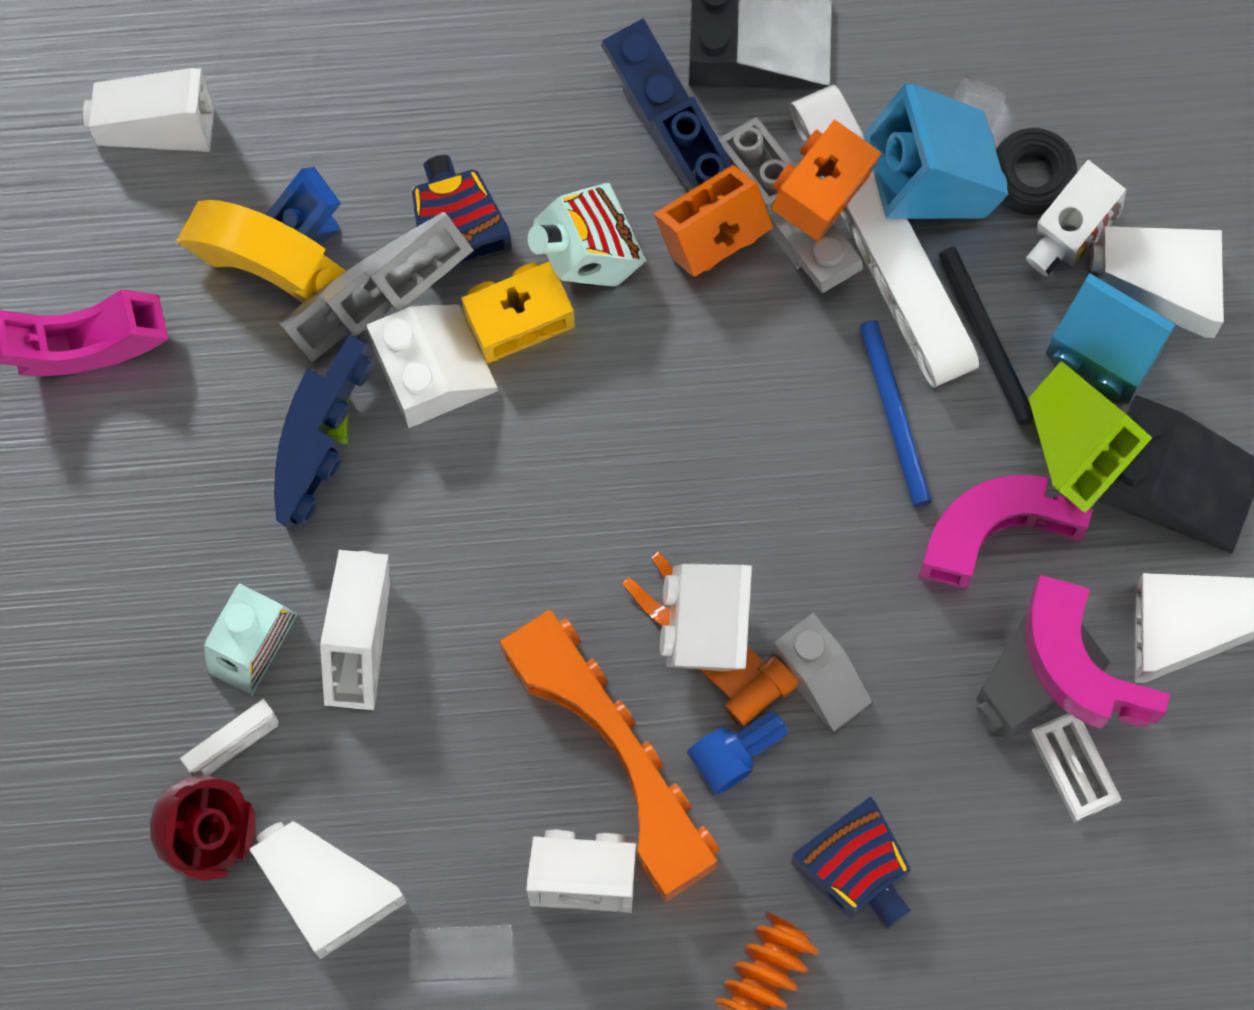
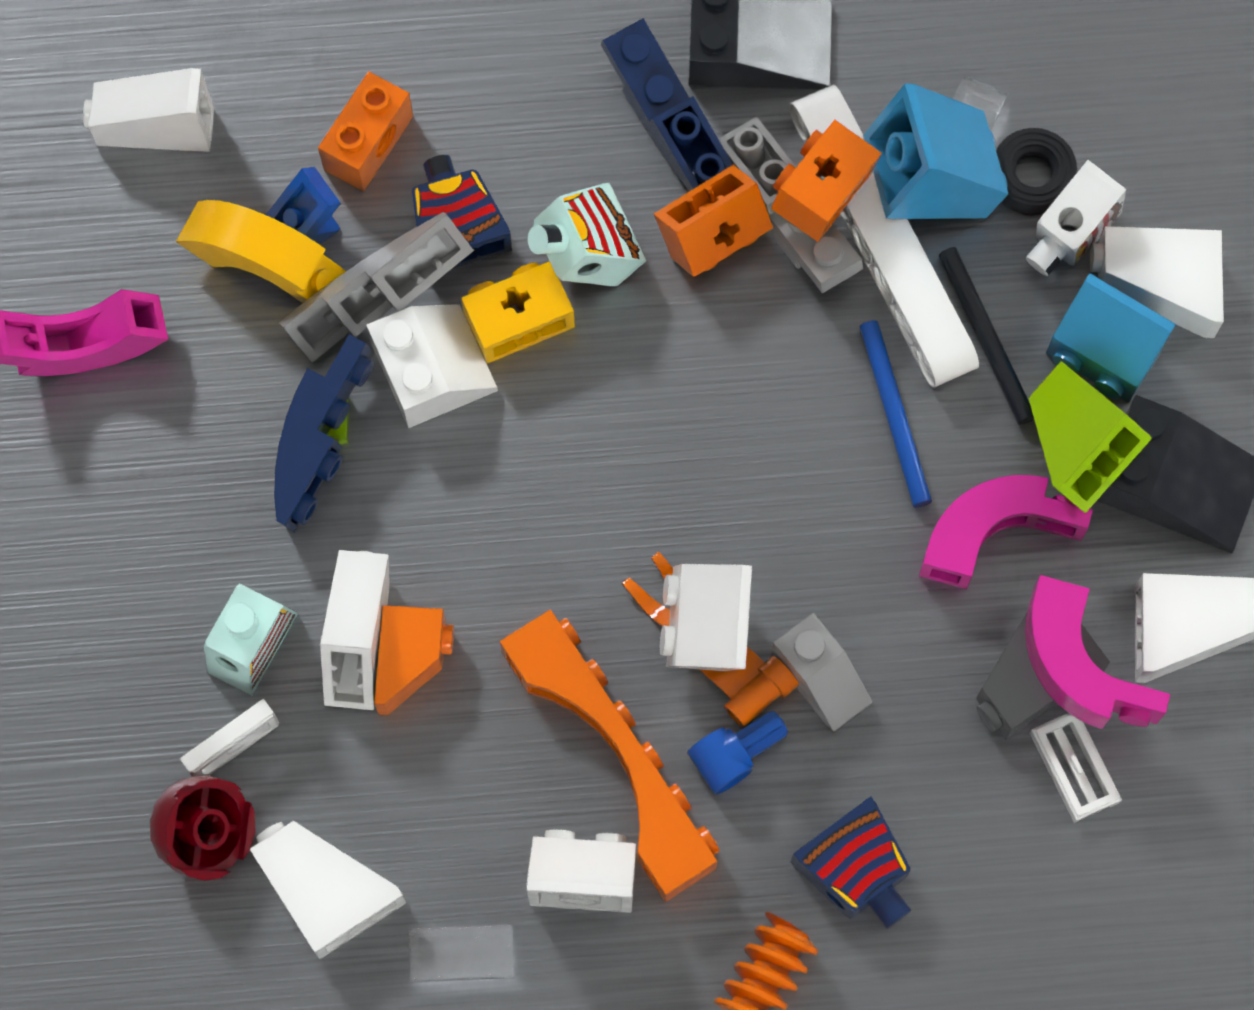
none -> orange brick [318,71,413,192]
none -> orange slope [374,605,454,715]

